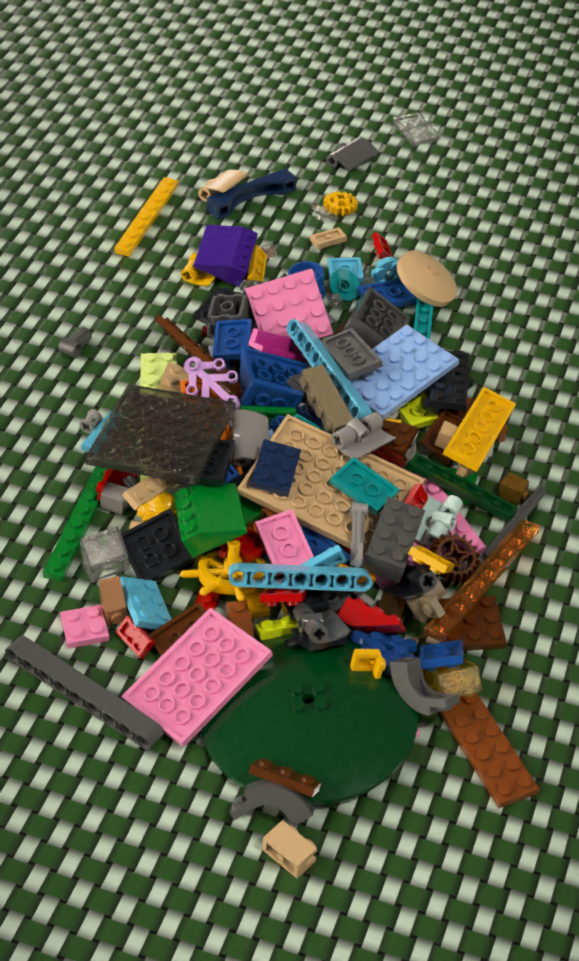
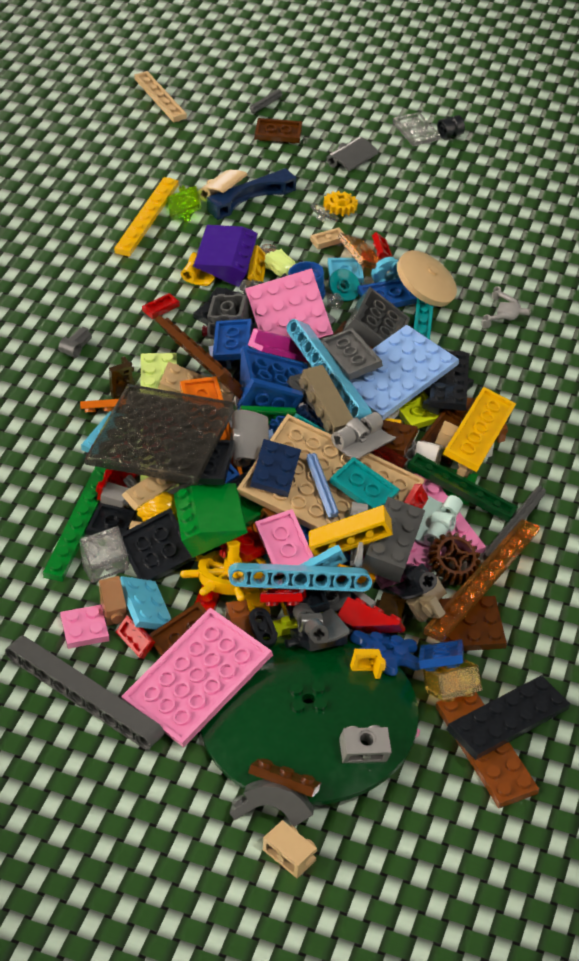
light grey bush [79,409,103,434] -> none
lavender plant [184,357,240,412] -> none
dark grey arch [390,657,460,716] -> none
yellow plate [408,545,455,575] -> none
pearl gold brick [498,472,530,506] -> none
none -> orange plate [80,398,127,413]
none -> black plate [86,503,137,542]
none -> dark brown bracket [109,356,135,399]
none -> tan plate [134,71,187,122]
none -> red plate [142,293,180,319]
none -> clear neon green plate [167,185,202,223]
none -> dark grey axle [249,89,283,113]
none -> black plate [249,607,278,648]
none -> reddish brown plate [254,118,302,143]
none -> yellowish green piece [264,249,296,277]
none -> medium blue axle [306,453,339,518]
none -> yellow brick [309,505,393,556]
none -> clear orange tile [338,232,380,269]
none -> light grey brick [339,725,392,763]
none -> white brick [413,441,444,464]
none -> black wheel [437,115,465,139]
none -> black plate [446,675,571,760]
none -> light grey piece [481,286,530,328]

